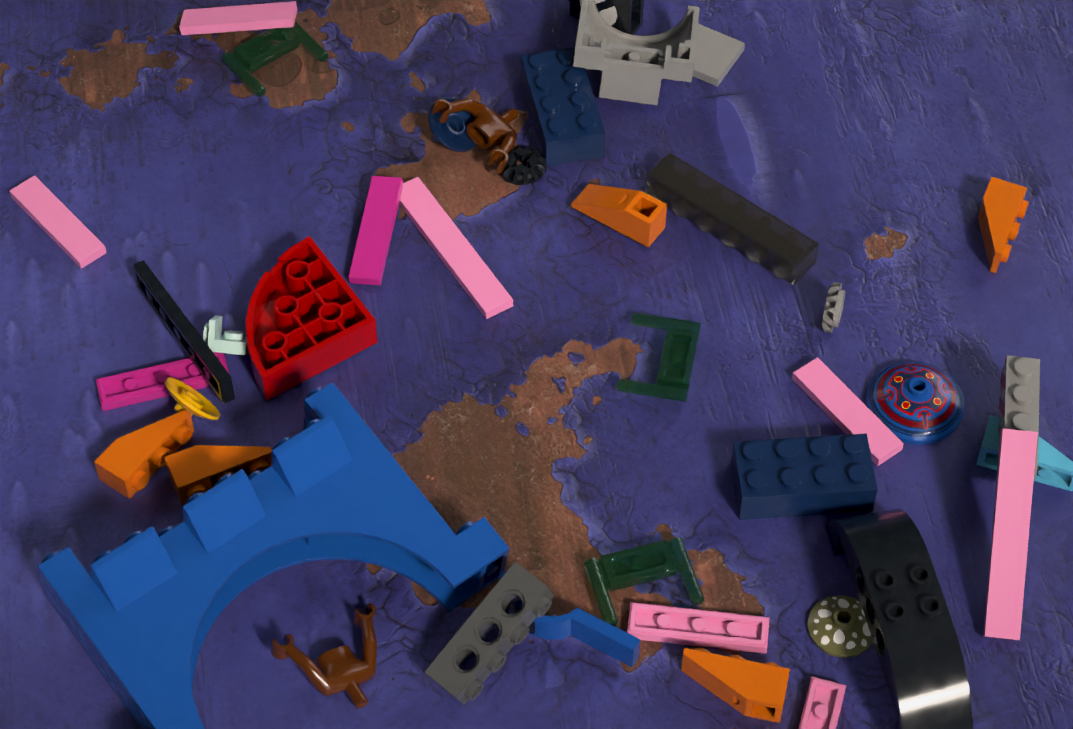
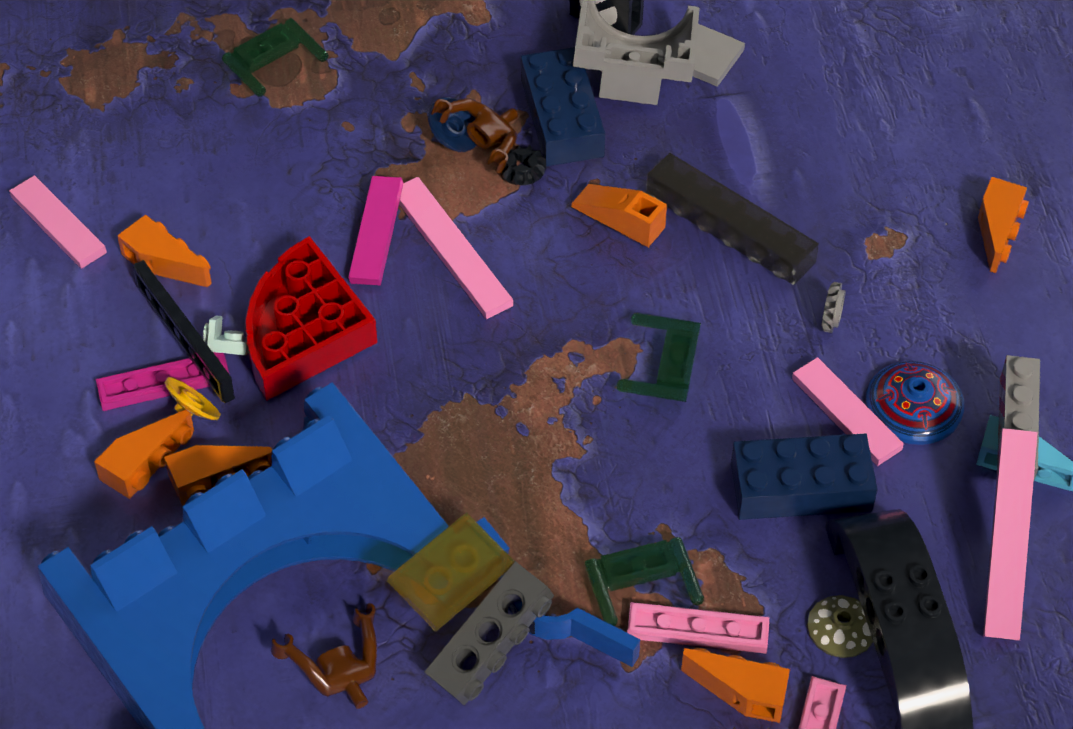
bright pink tile [179,1,298,35] -> none
none -> orange slope [117,214,212,287]
none -> clear yellow tile [387,512,515,632]

